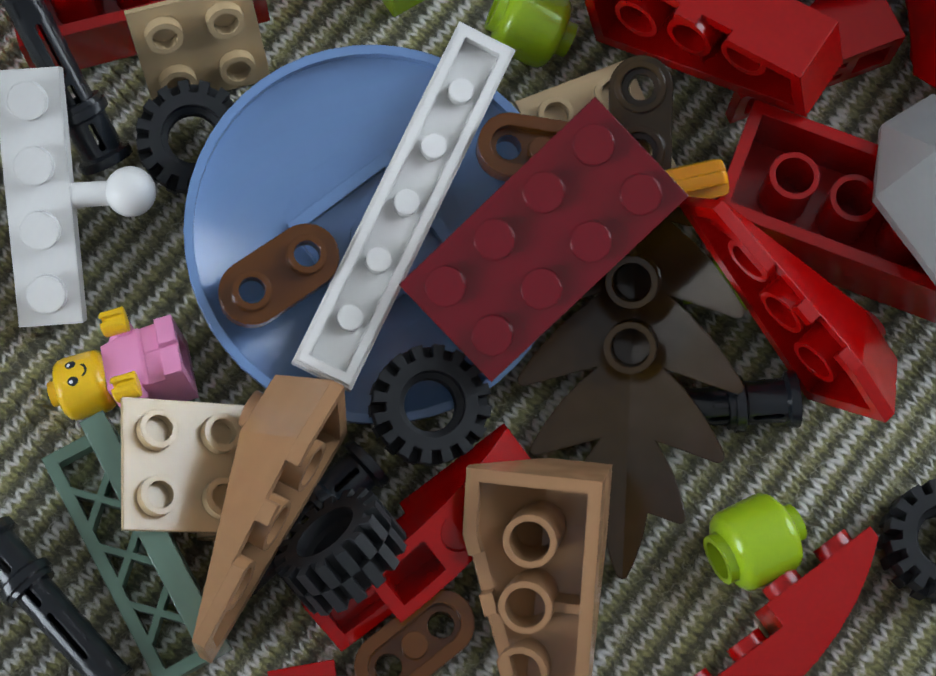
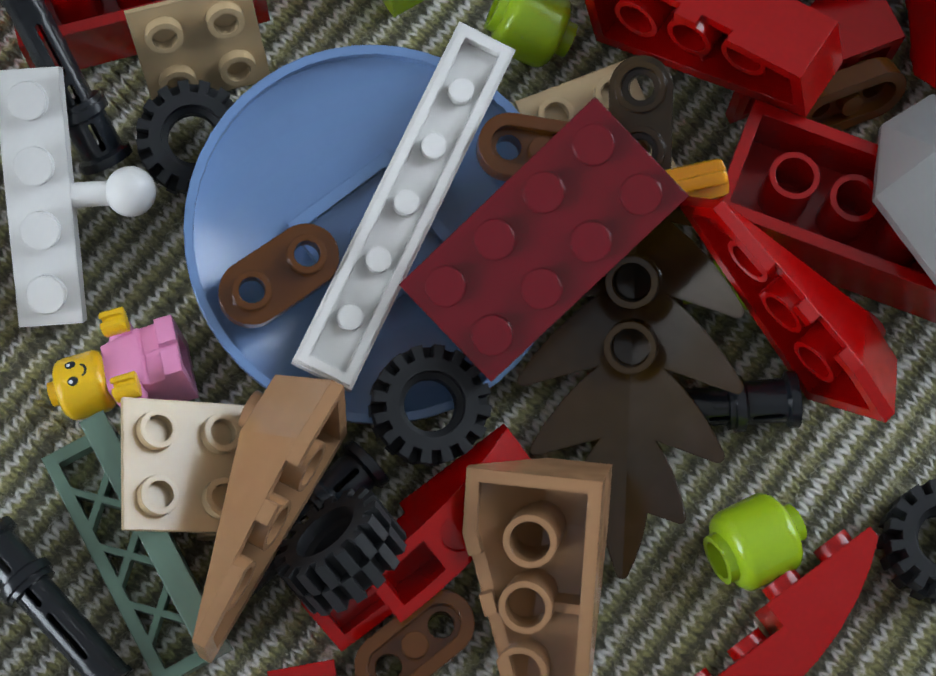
none -> reddish brown plate [788,57,907,131]

